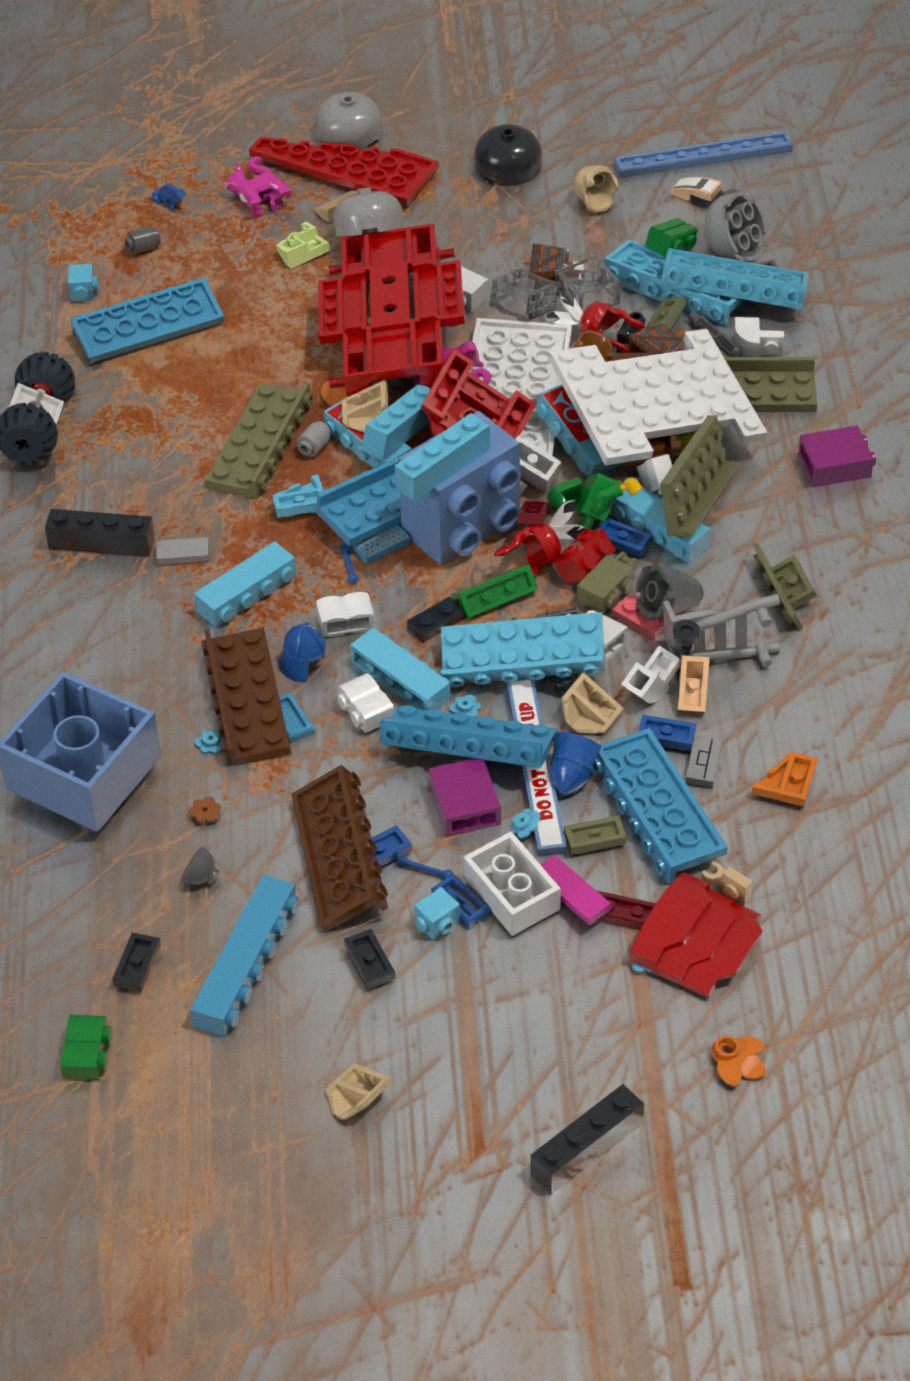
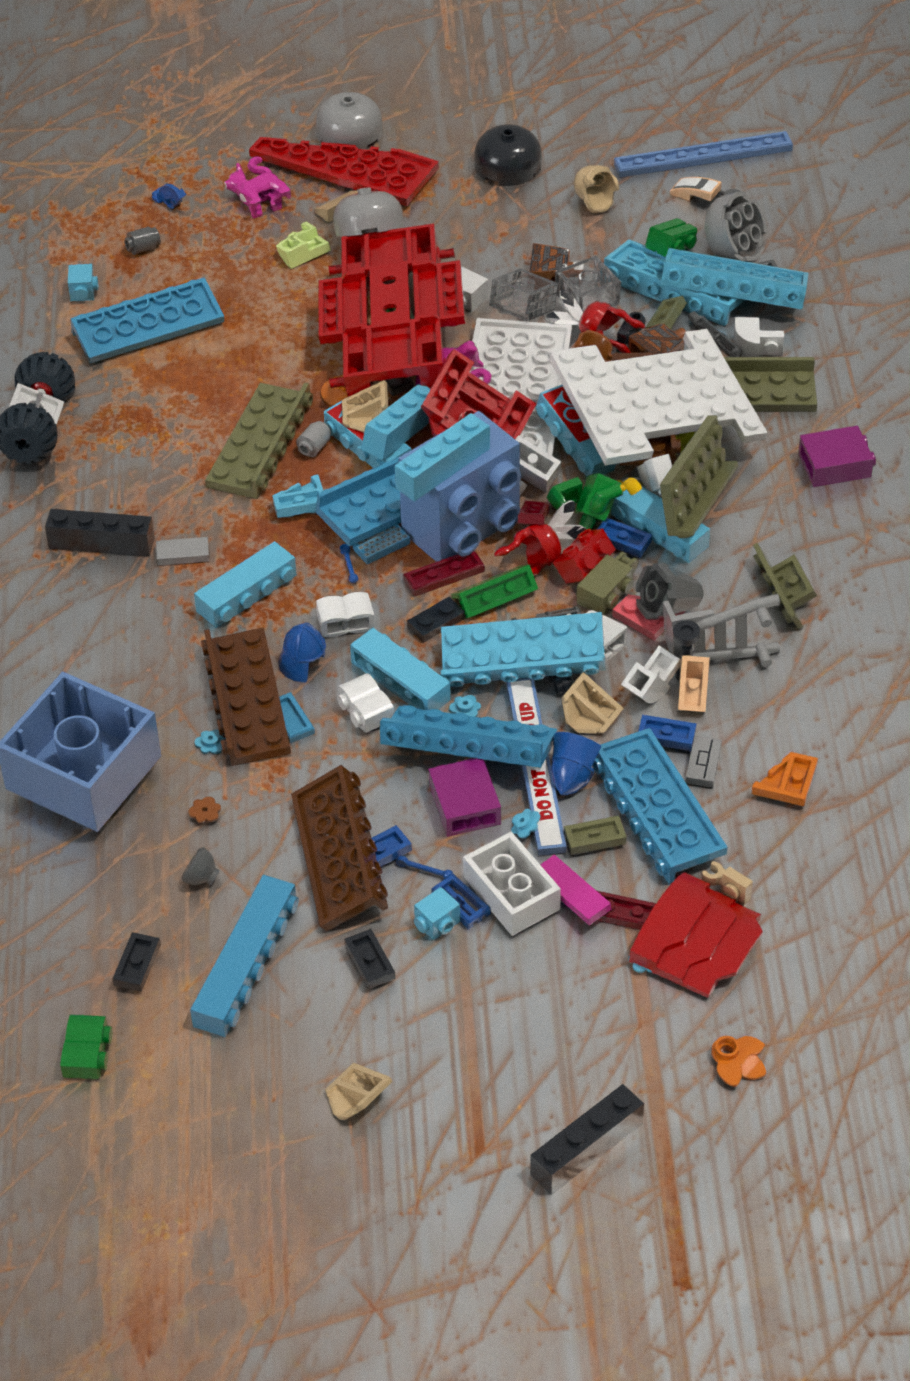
none -> dark red tile [403,550,485,597]

